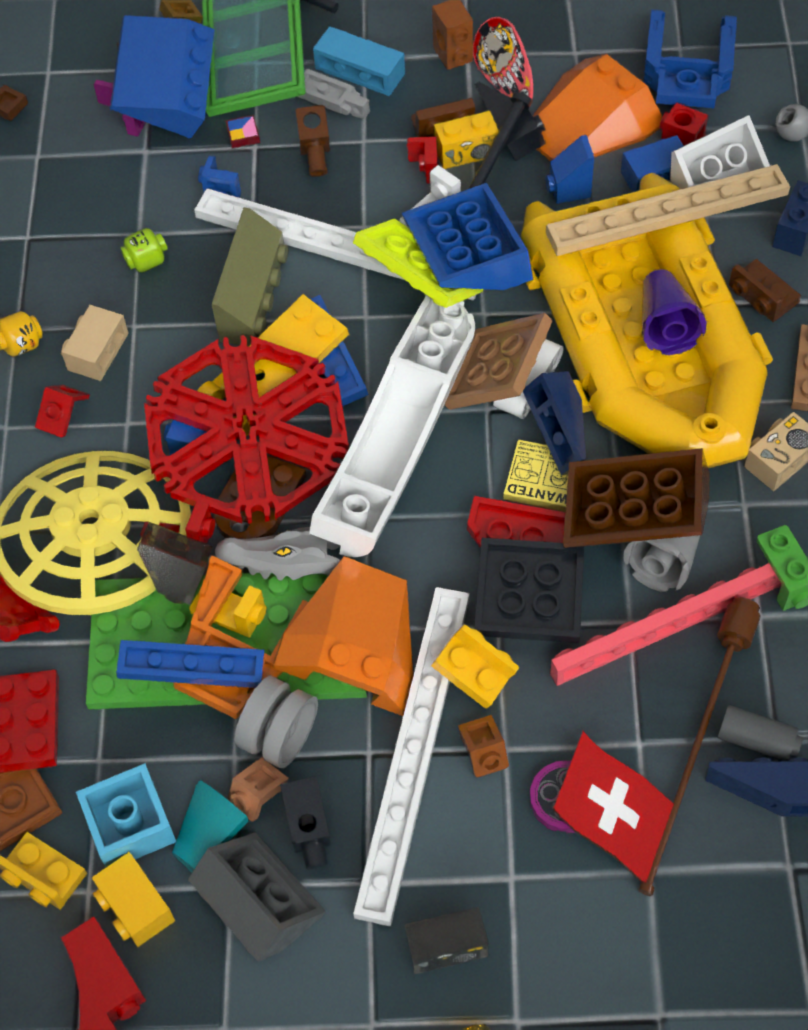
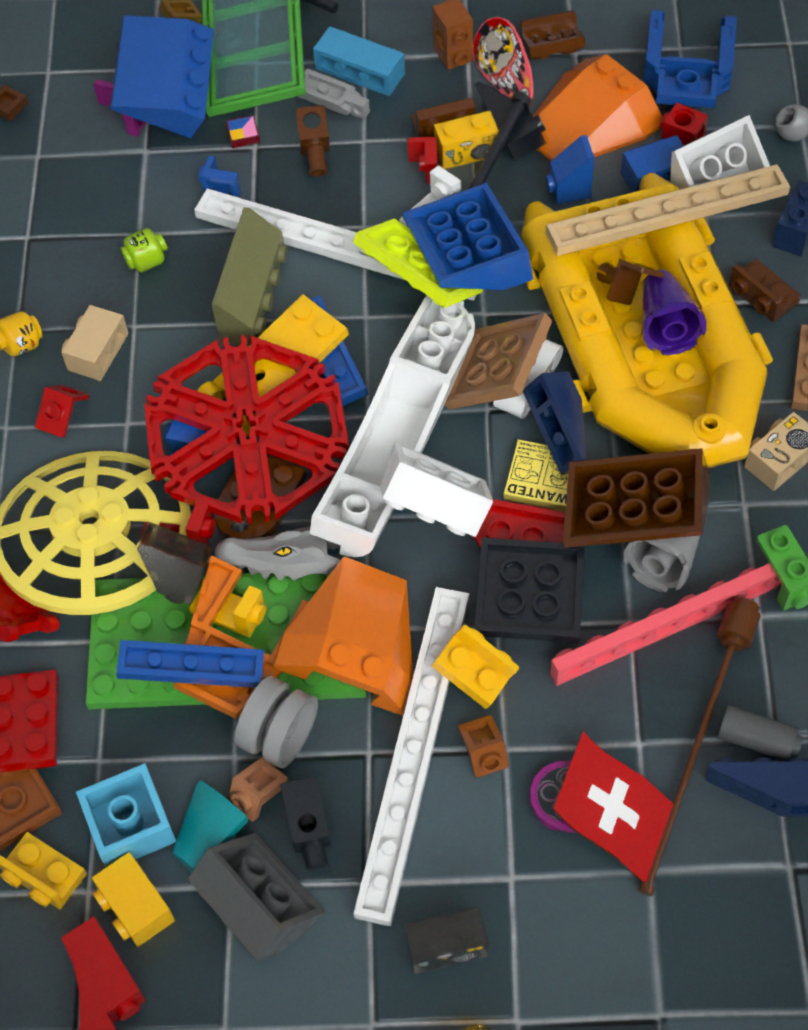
none -> white slope [380,442,493,537]
none -> reddish brown bracket [520,10,586,59]
none -> reddish brown bracket [596,258,664,305]

